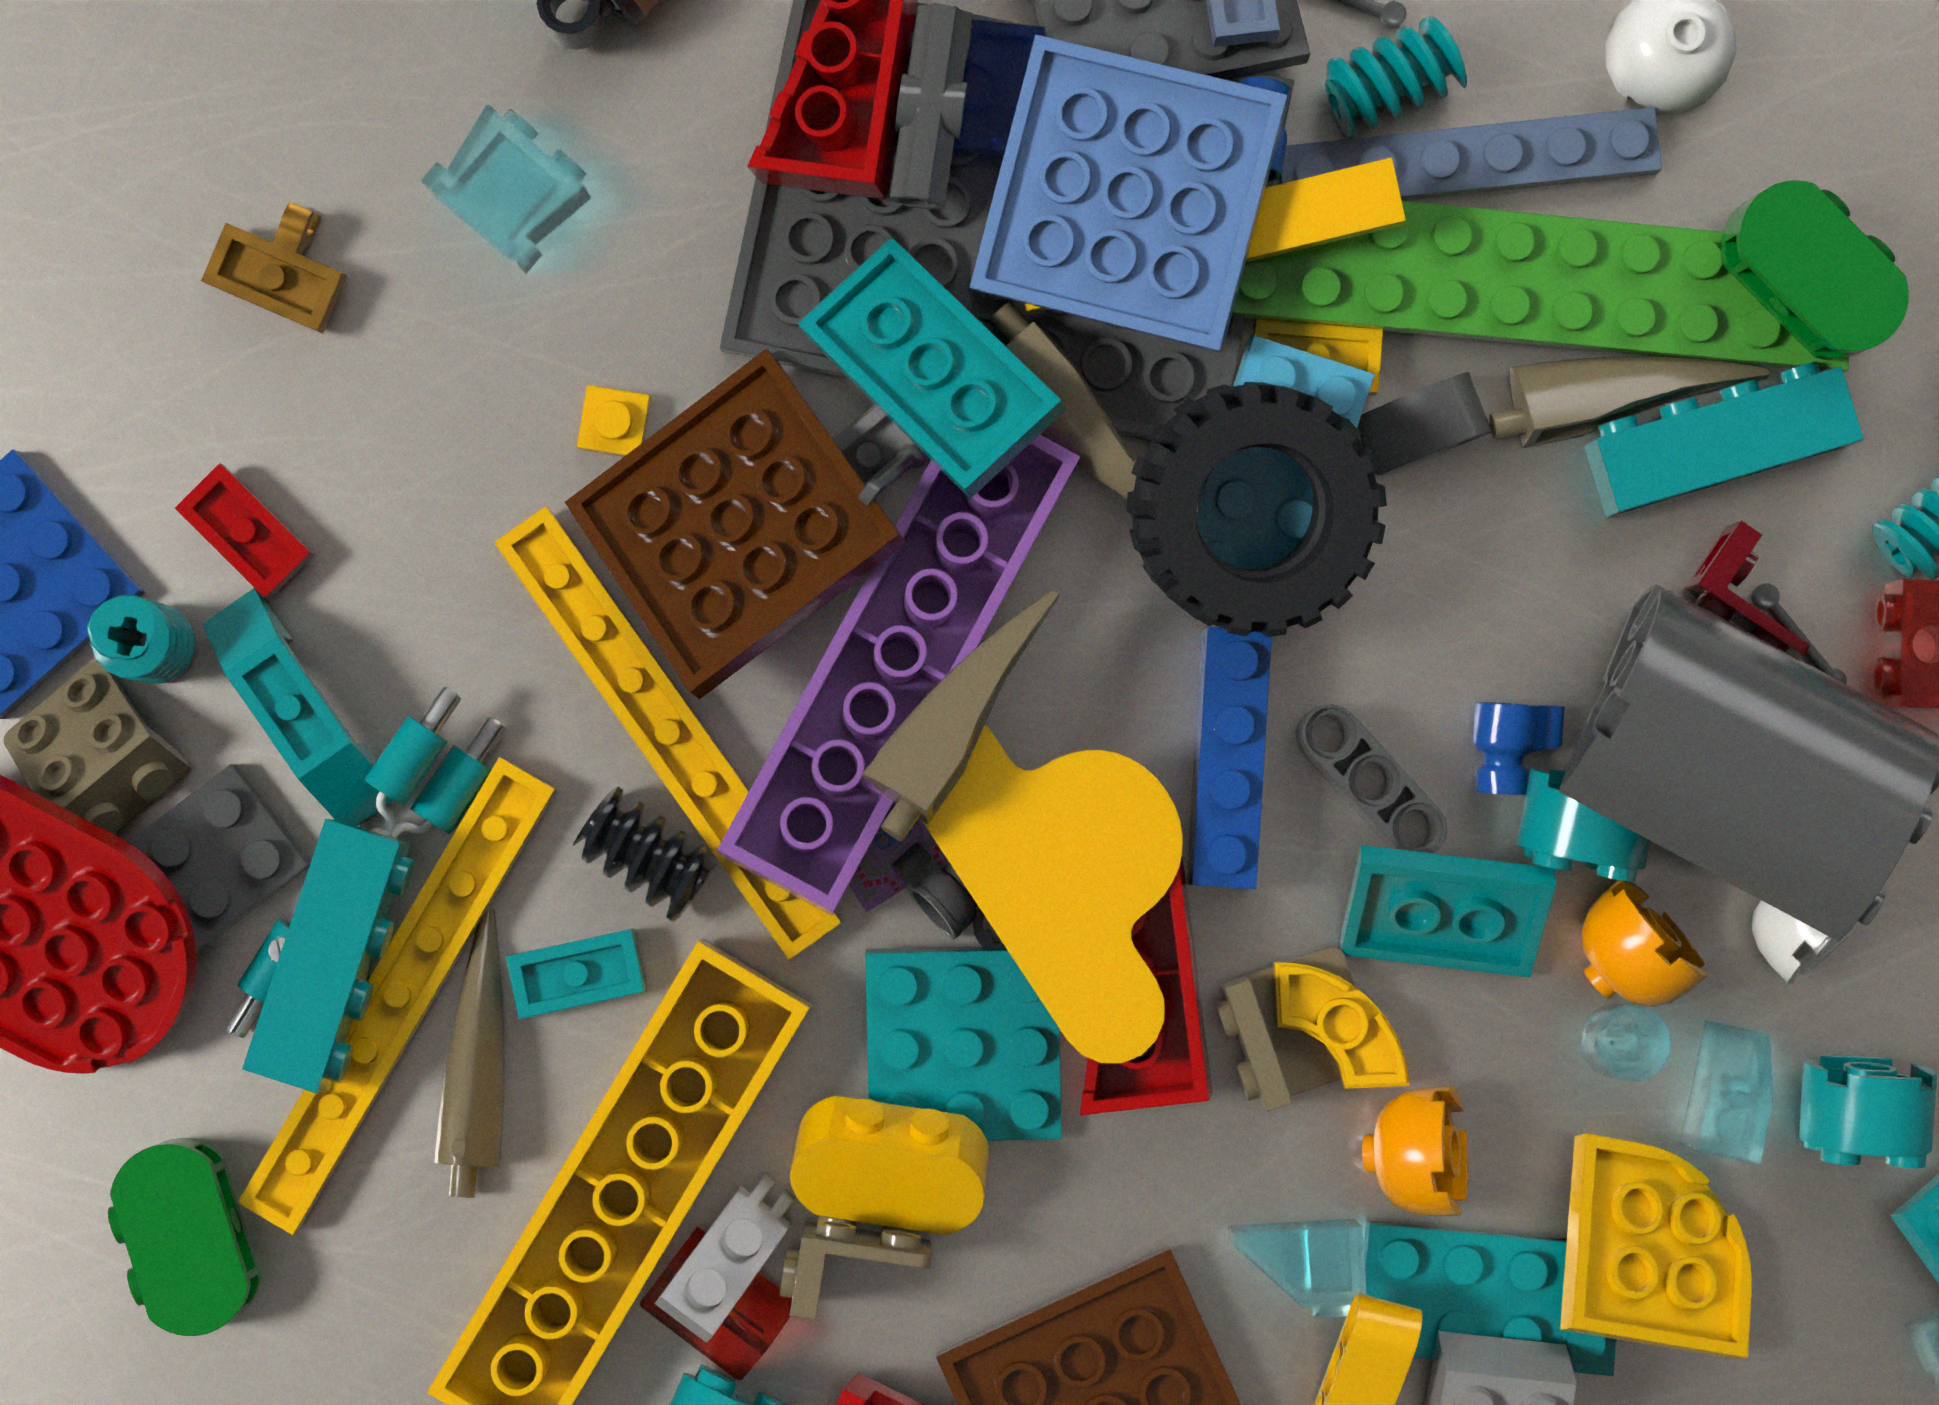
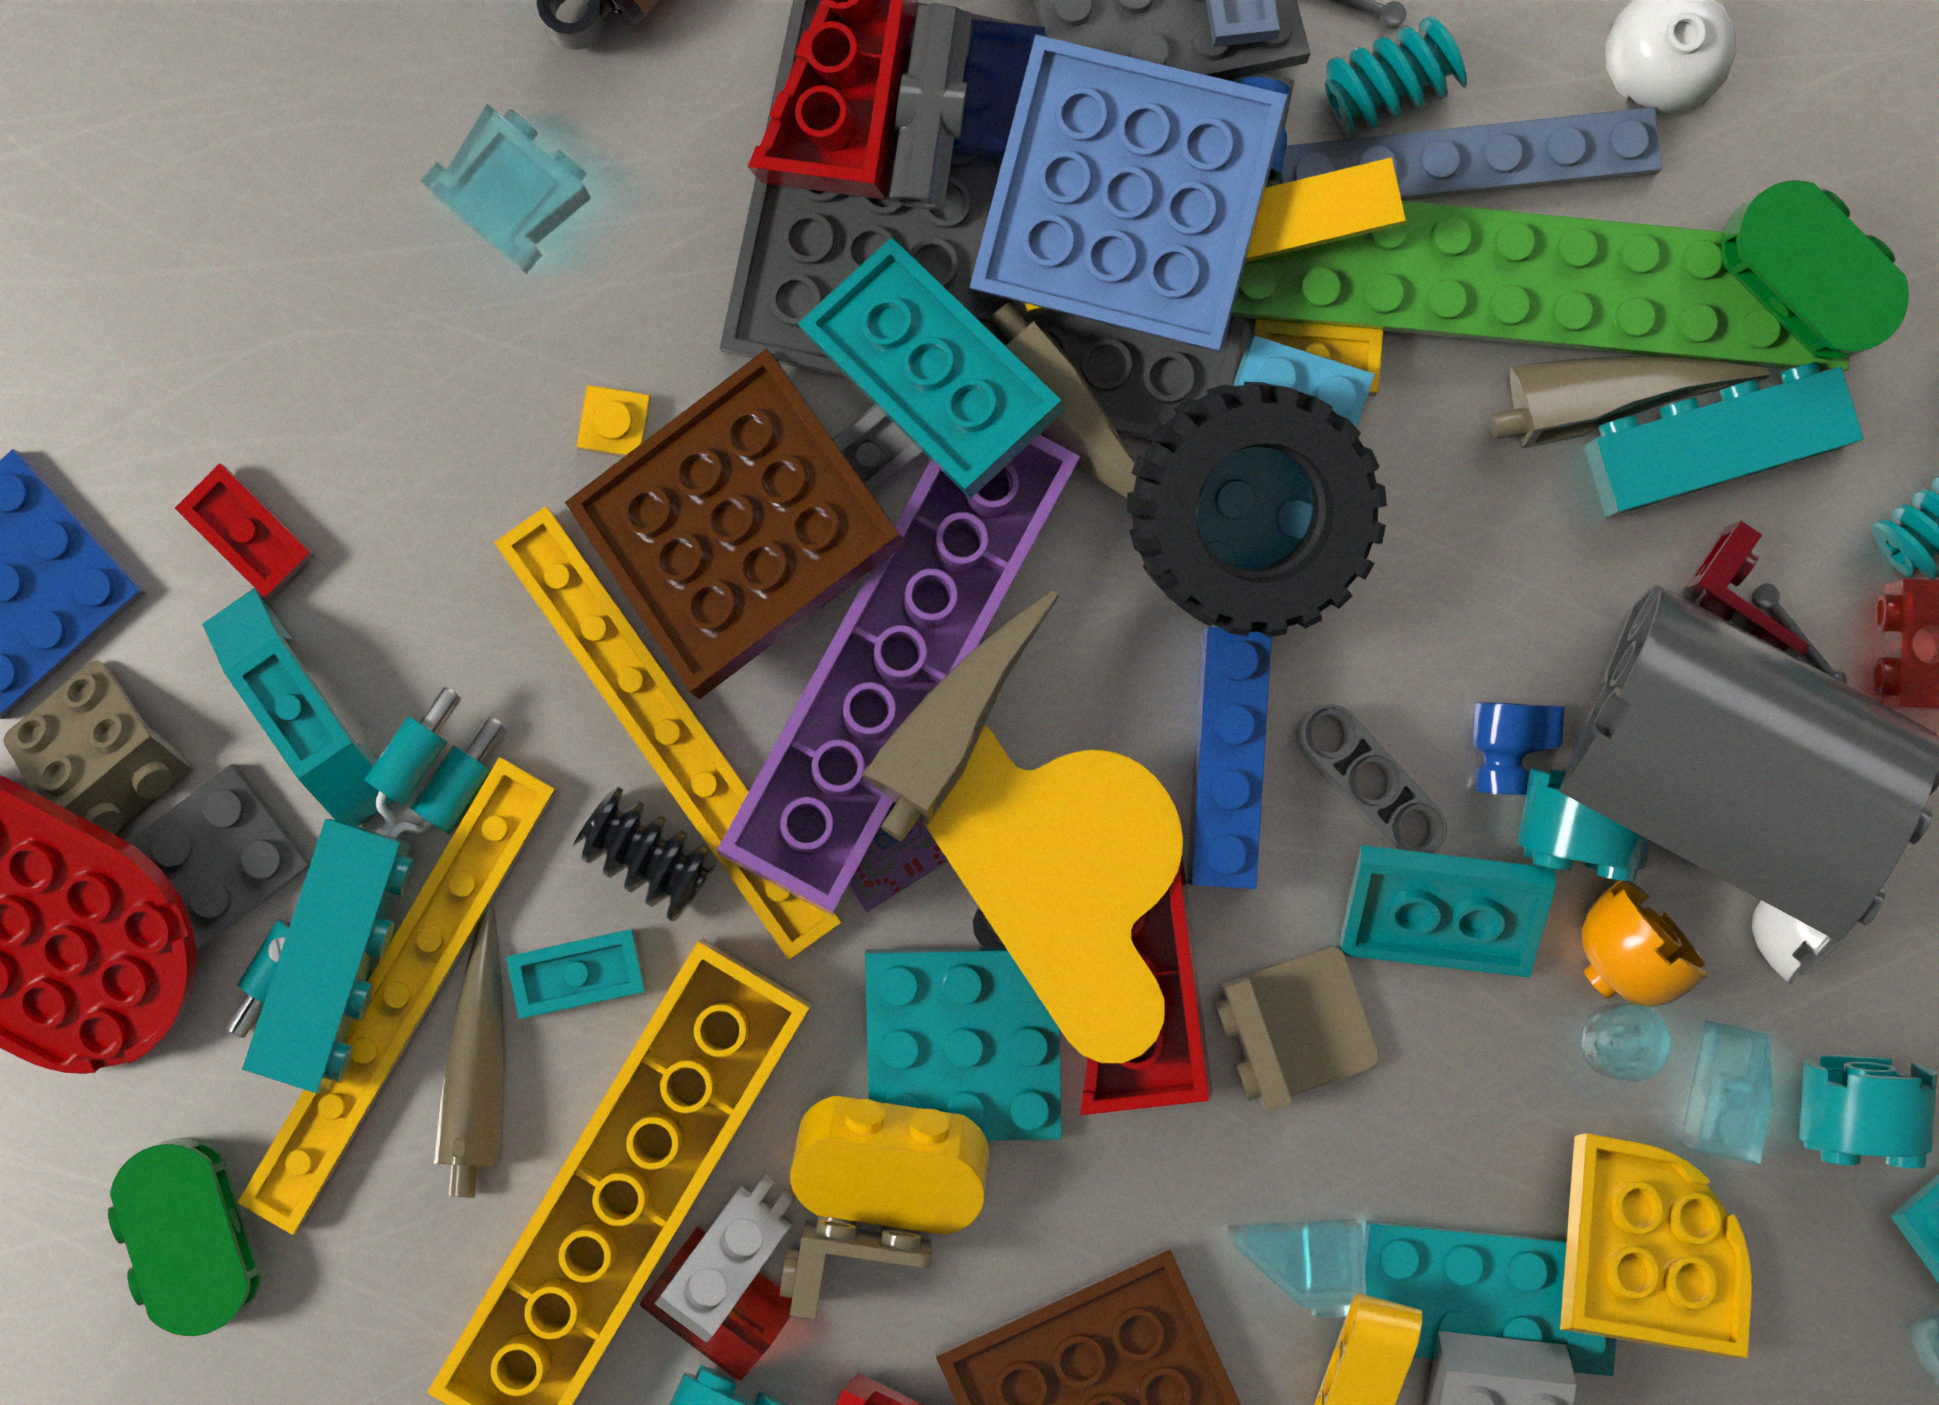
teal piece [86,595,195,683] -> none
pearl gold plate [201,201,347,334] -> none
dark grey hinge [858,444,927,507] -> none
dark grey piece [891,842,978,940] -> none
yellow tile [1273,962,1410,1089] -> none
dark grey panel [1357,372,1492,475] -> none
light orange cylinder [1362,1086,1469,1216] -> none

